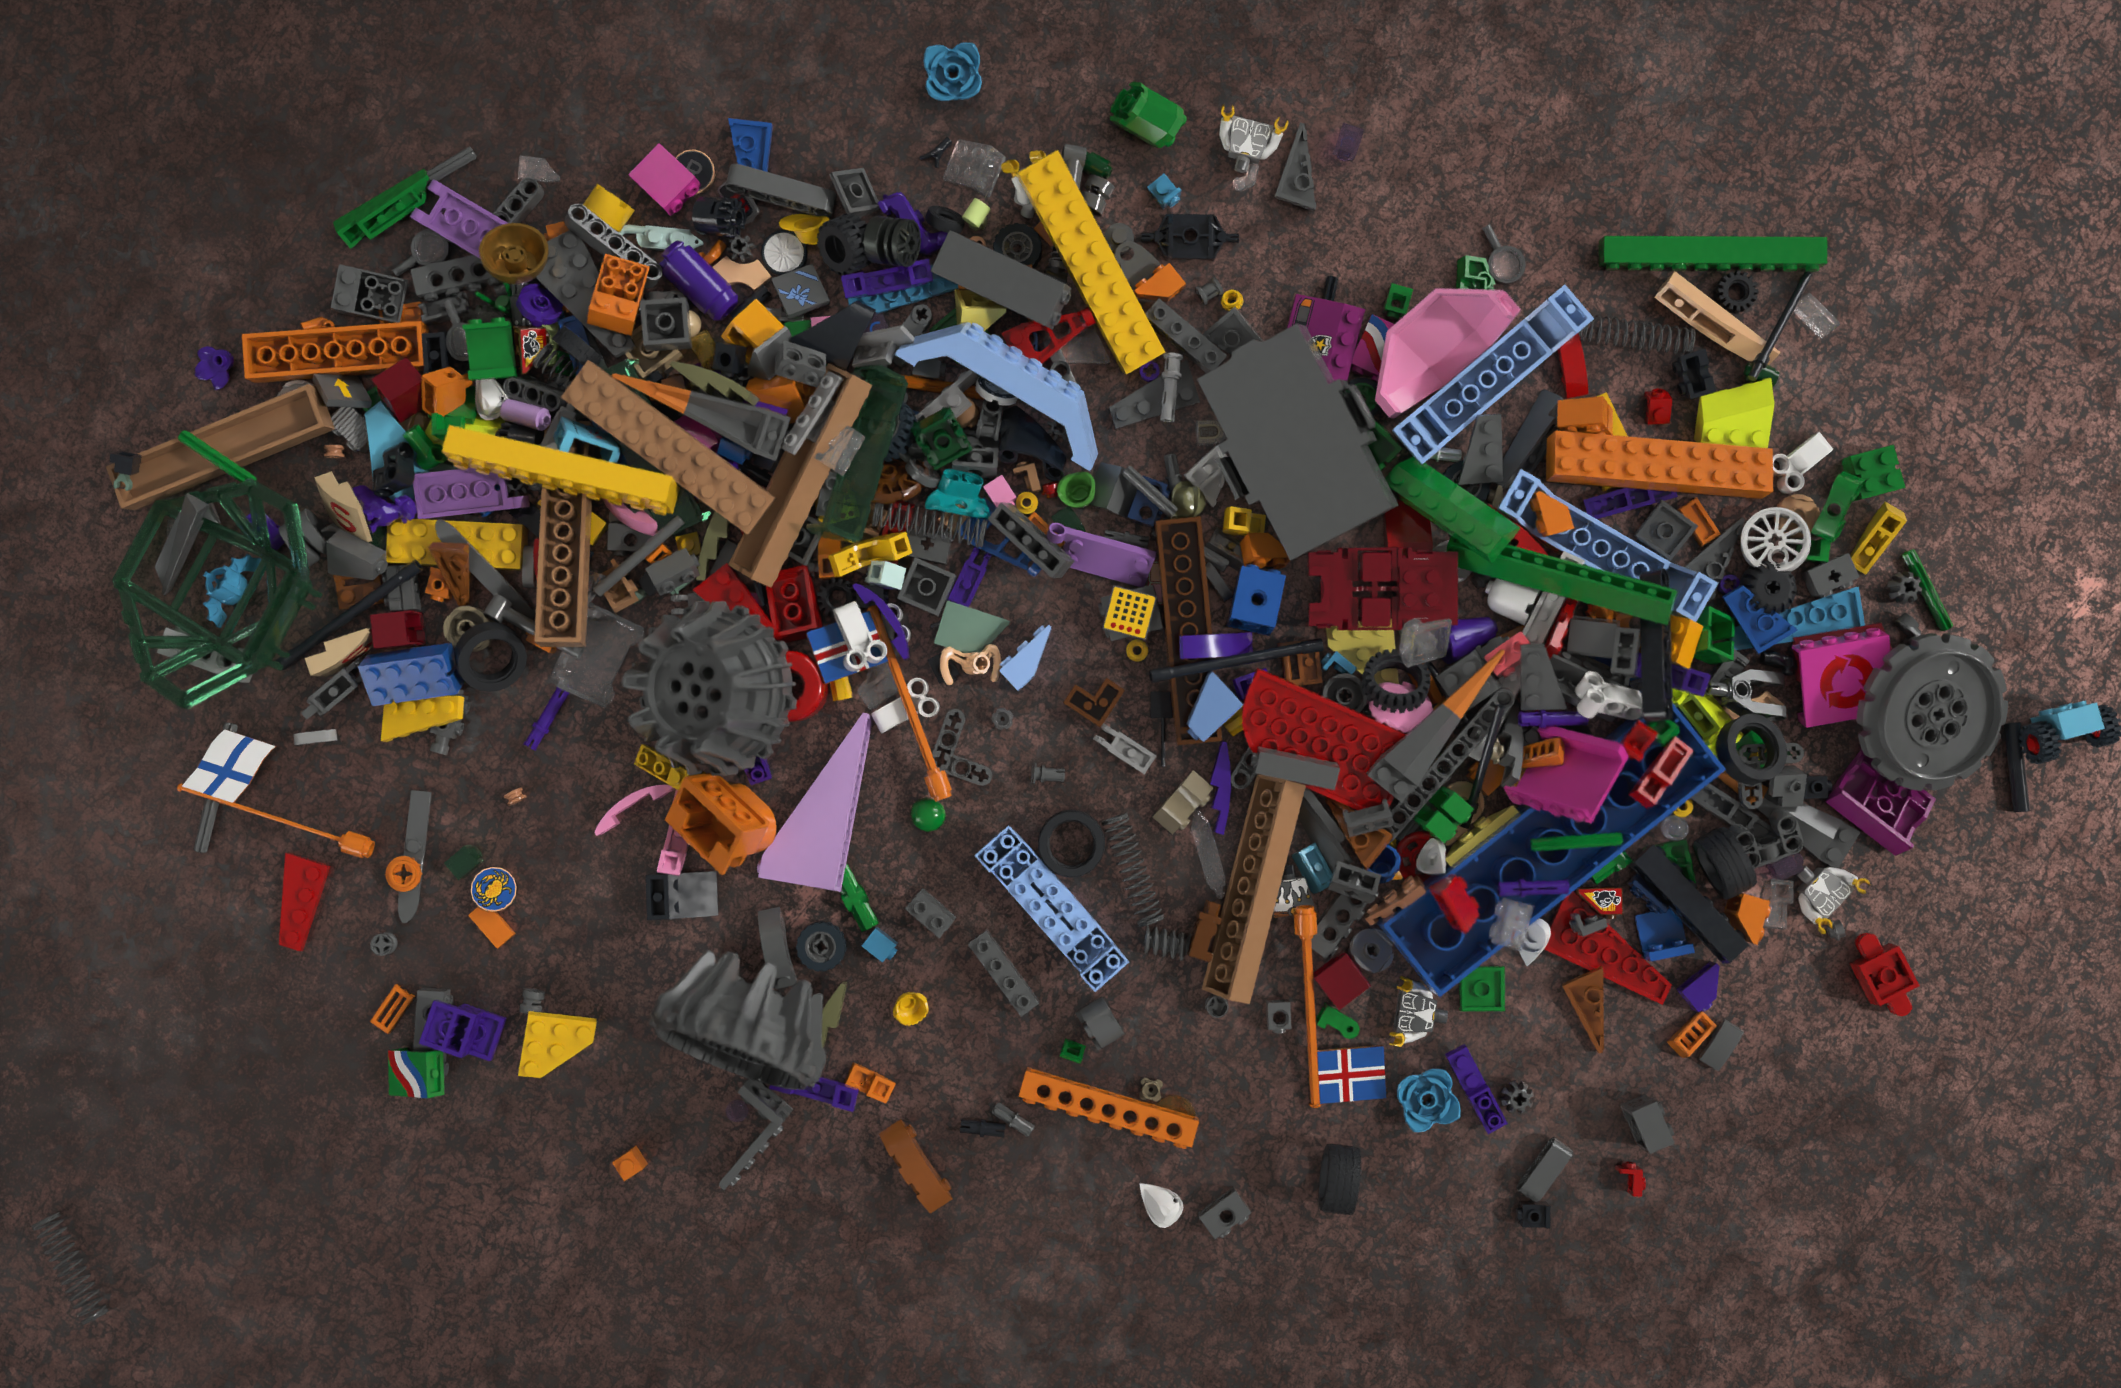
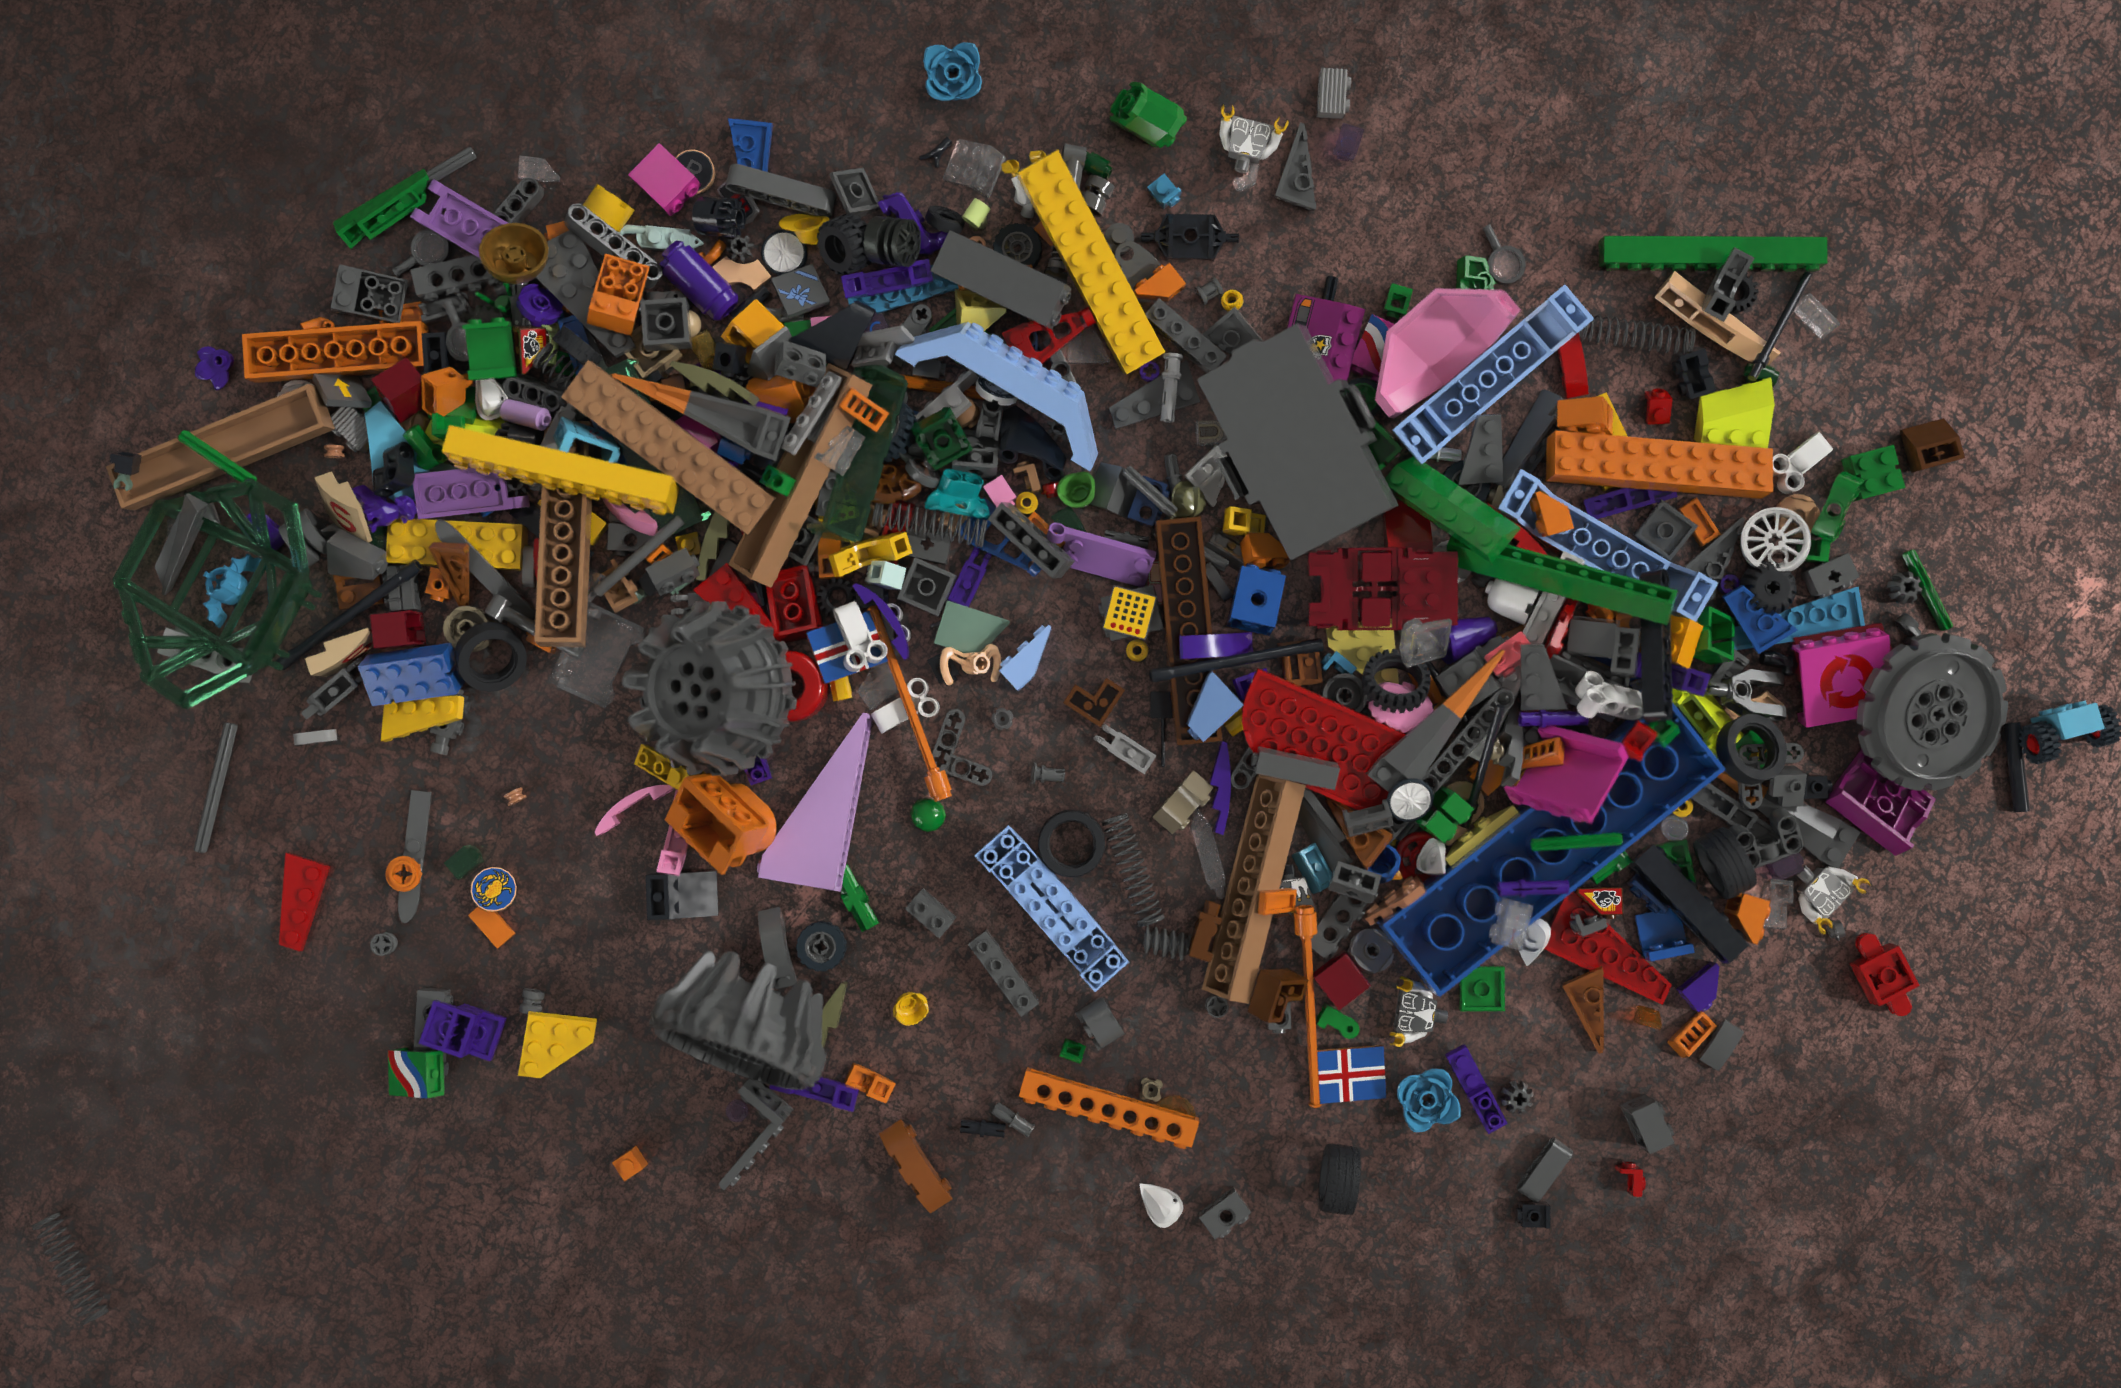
flag [177,730,375,859] -> none
orange tile [370,984,416,1034] -> none
dark purple pin [523,686,570,751] -> none
dark azure brick [862,927,898,963] -> none
red slope [1428,874,1479,933] -> none
red slope [1629,736,1693,809] -> none
yellow slope [1850,502,1907,575] -> none
none -> green leg [759,464,796,497]
none -> orange slope [839,387,889,432]
none -> reddish brown brick [1248,969,1308,1023]
none -> orange tile [1258,888,1297,915]
none -> light grey brick [1316,68,1351,119]
none -> white wheel [1387,778,1434,822]
none -> clear orange slope [1634,1005,1662,1030]
none -> dark grey arch [1702,247,1755,322]
none -> reddish brown slope [1900,418,1965,473]

